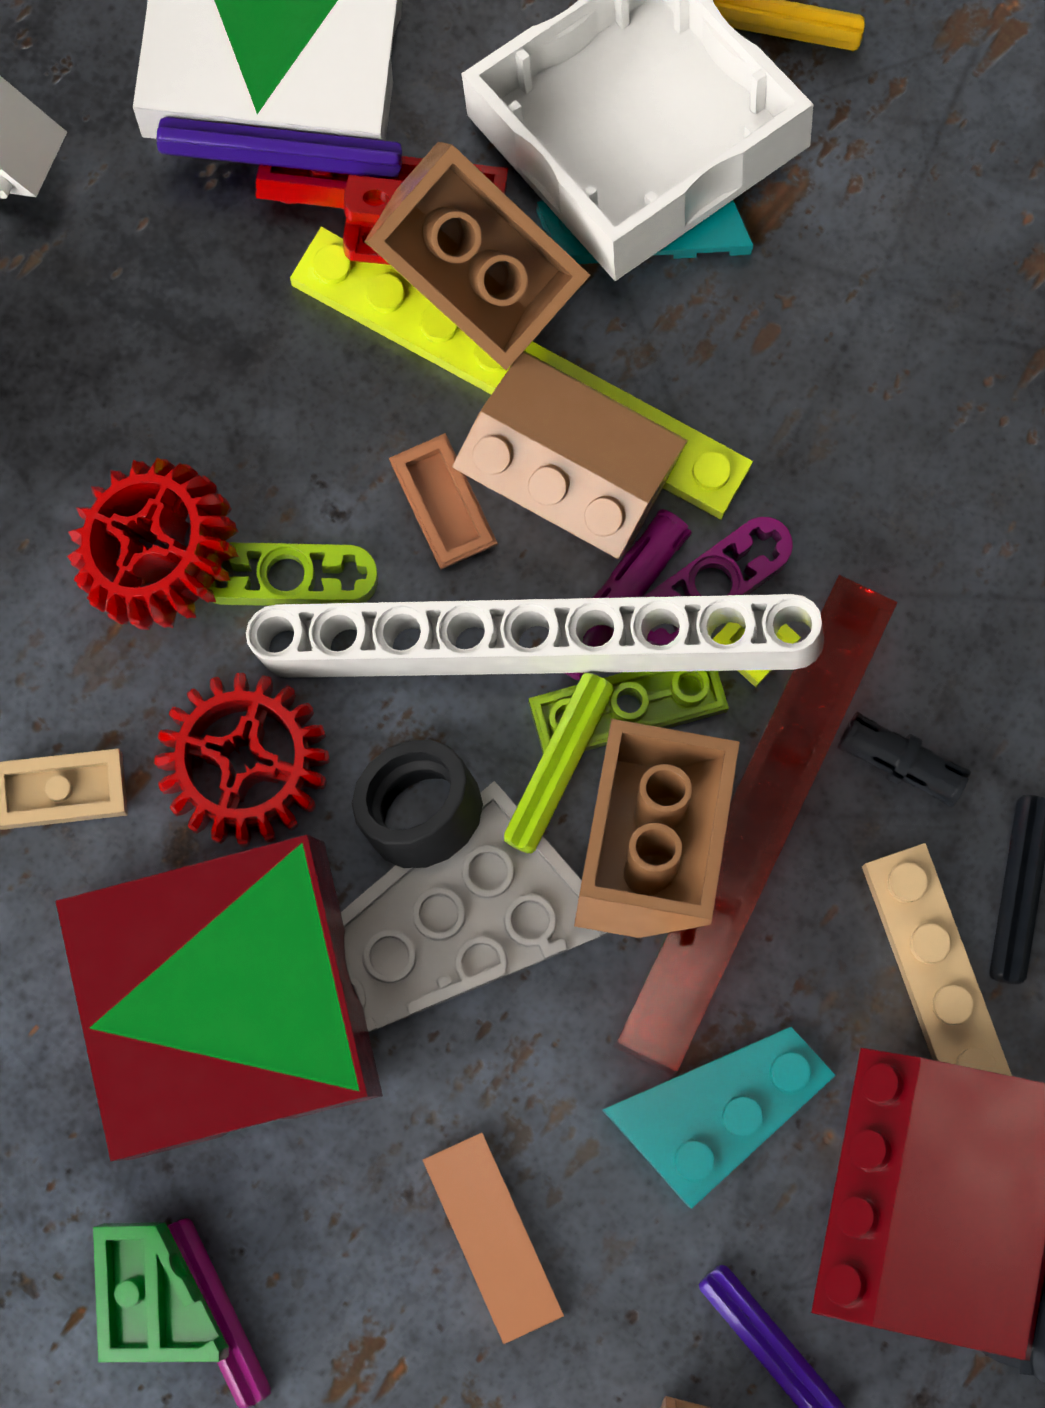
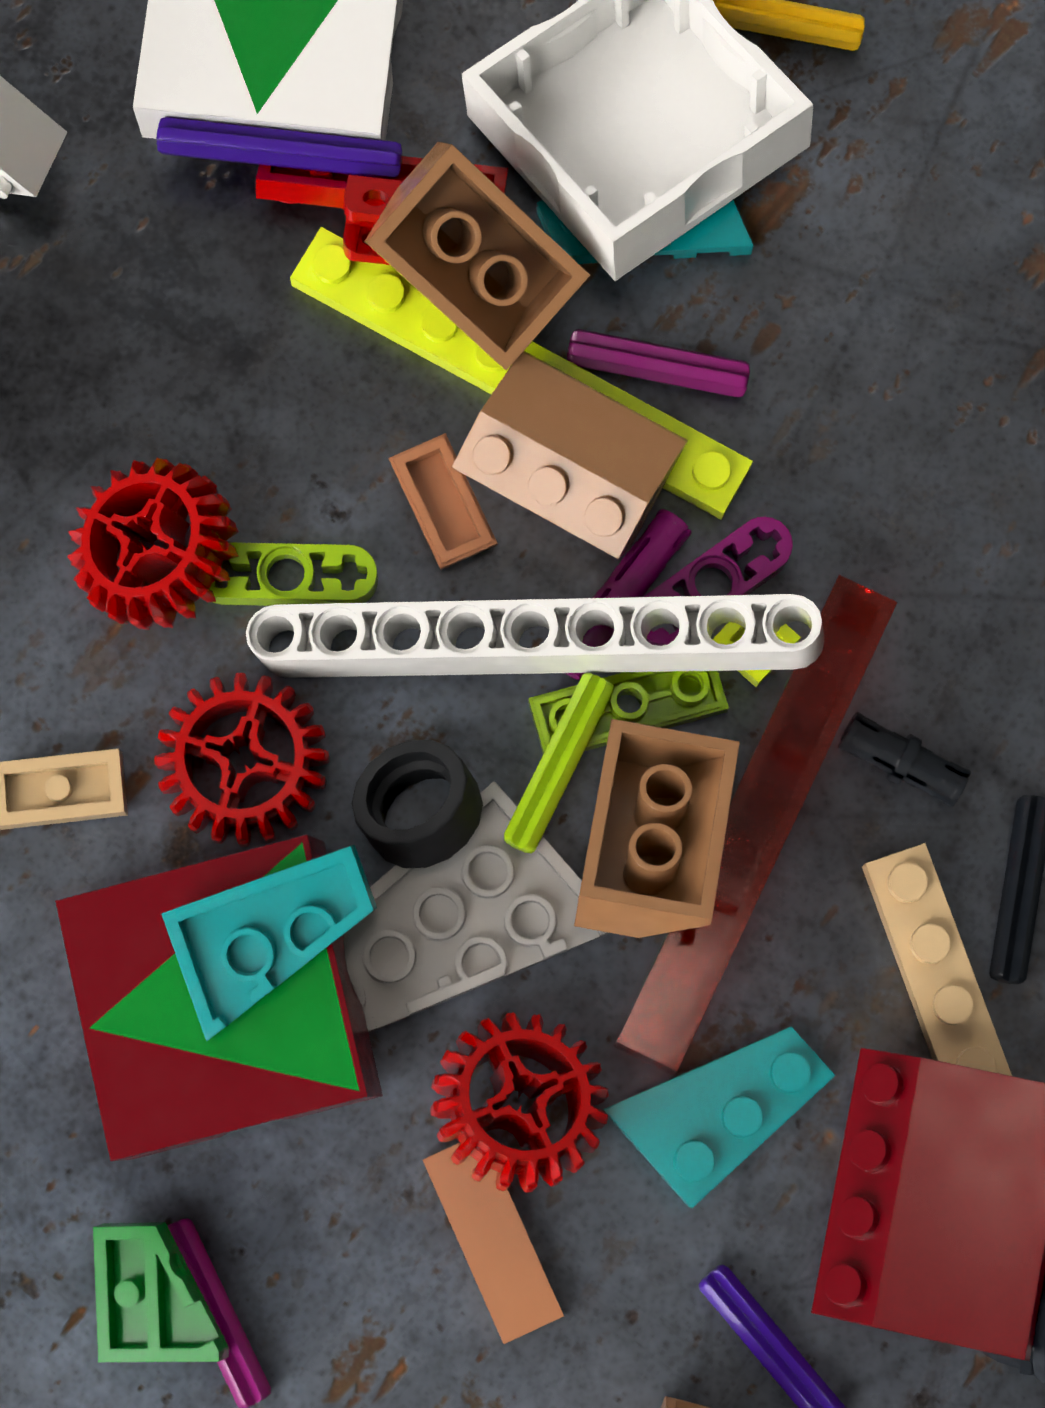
none -> teal wing [161,844,377,1042]
none -> red gear [430,1012,609,1193]
none -> magenta axle [567,329,750,398]

